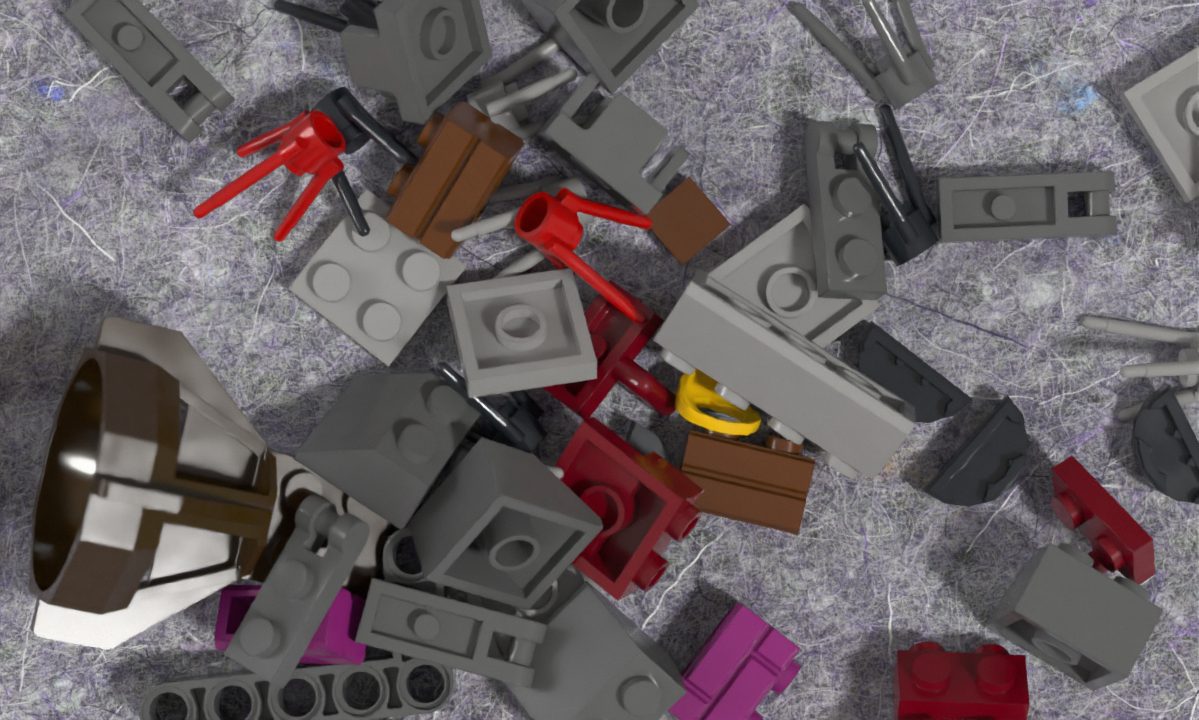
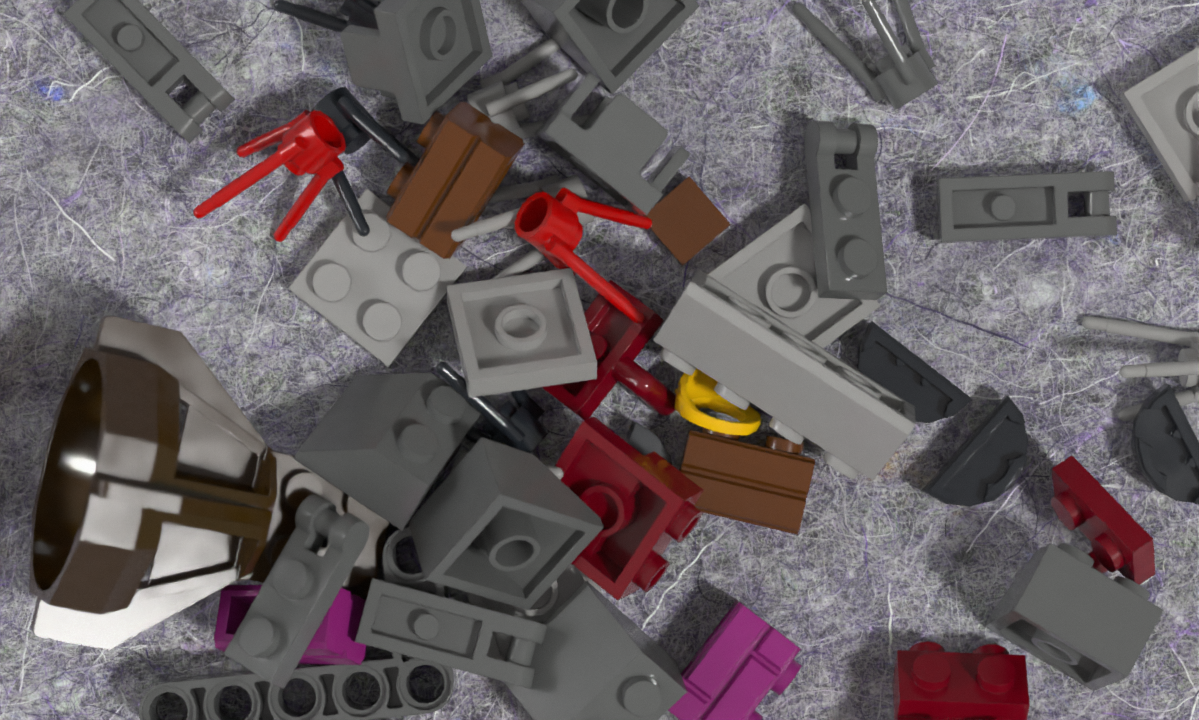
black plant [853,104,939,266] -> none

